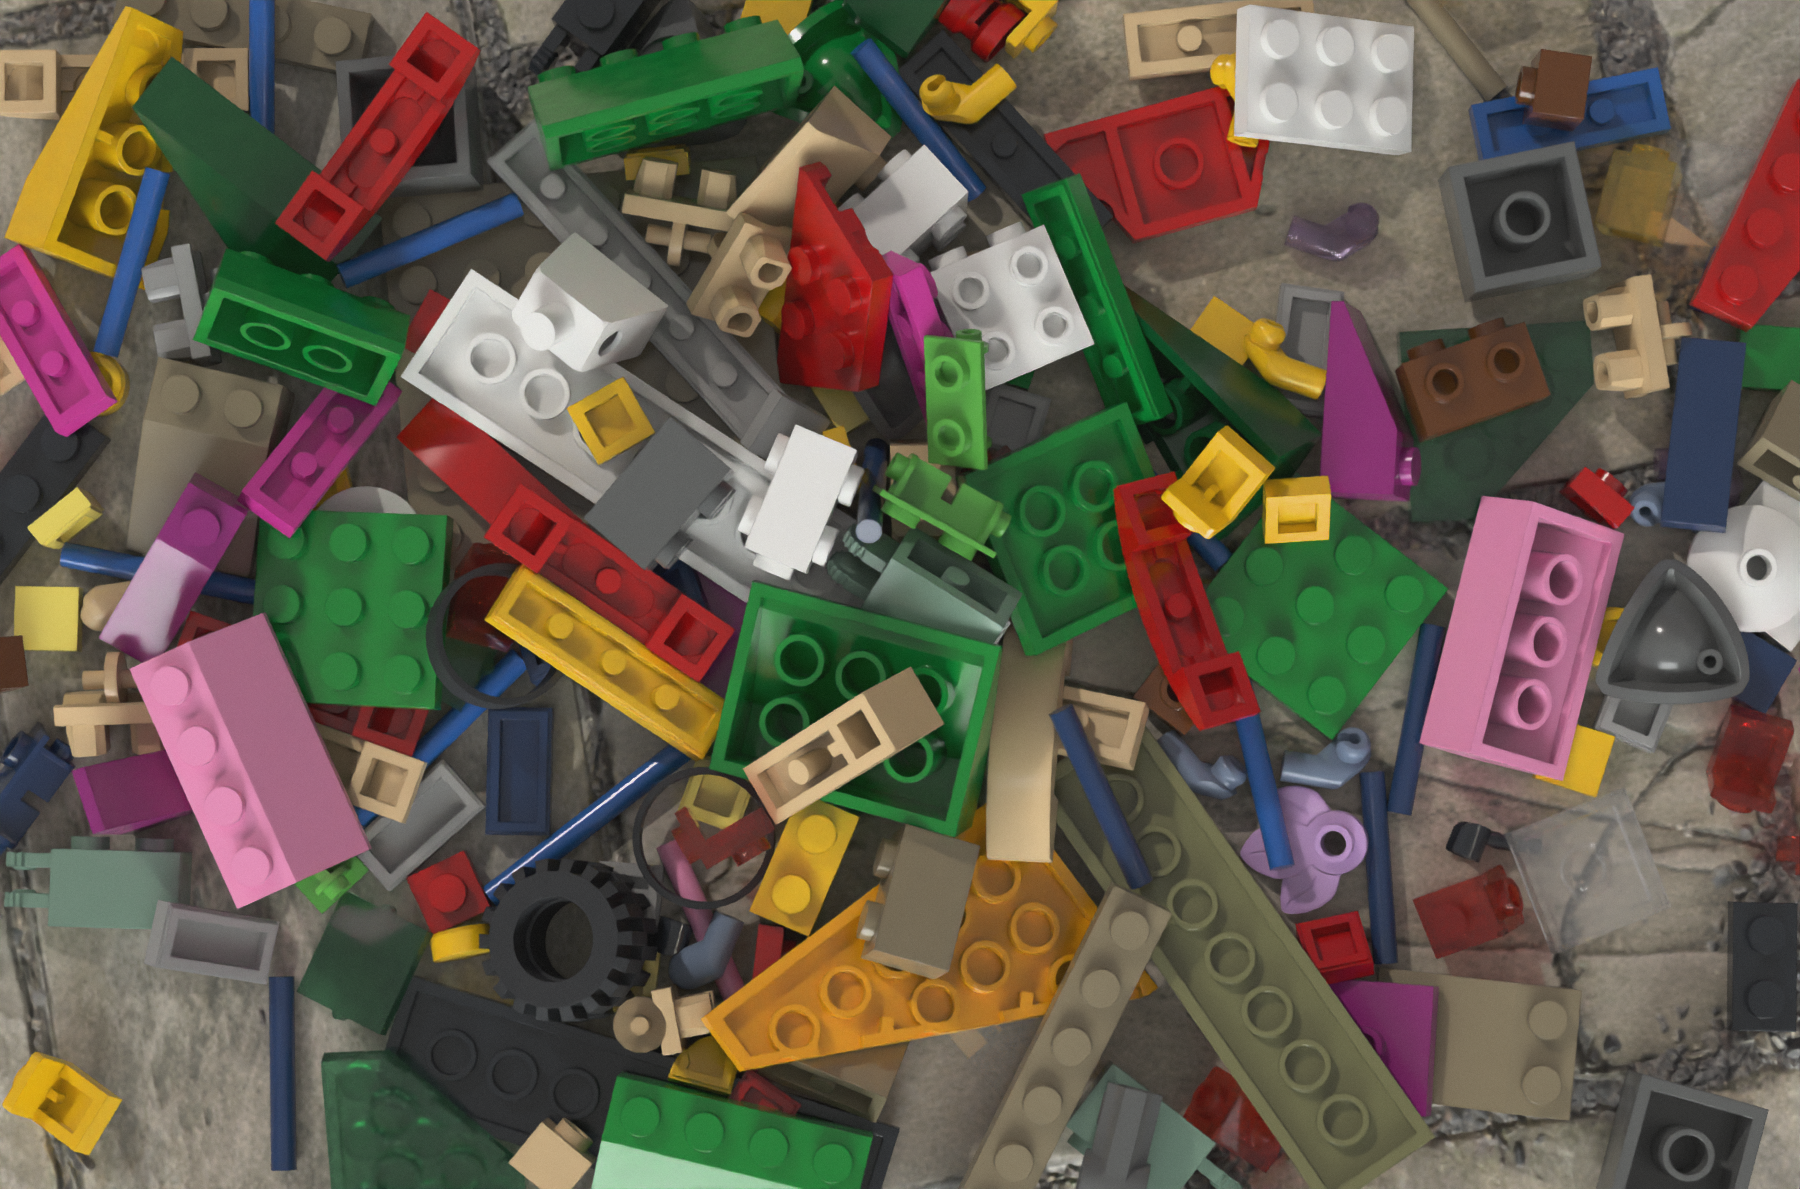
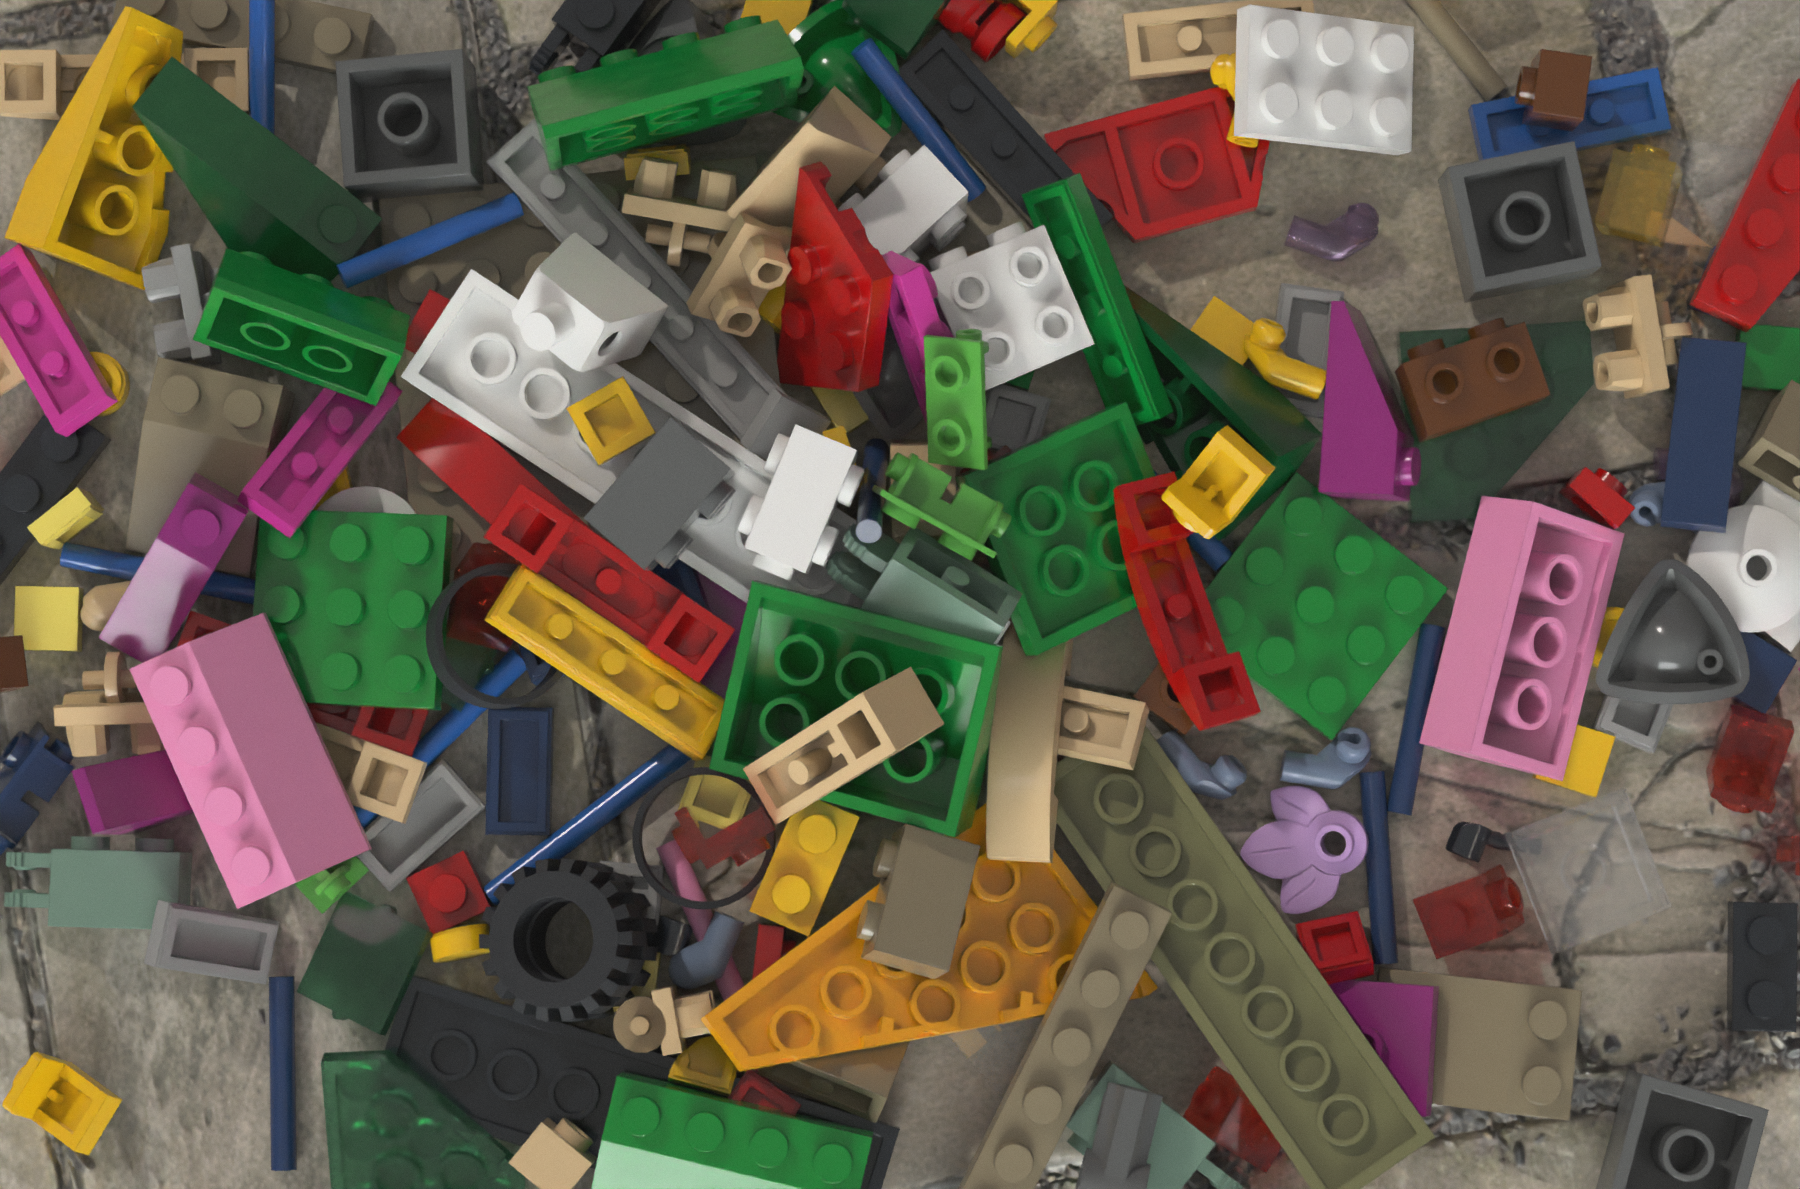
blue bar [93,167,171,358] -> none
red slope [275,11,481,262] -> none
yellow arm [919,64,1017,124] -> none
dark blue bar [1049,704,1153,890] -> none
blue bar [1235,679,1295,871] -> none
yellow plate [1262,476,1331,544] -> none

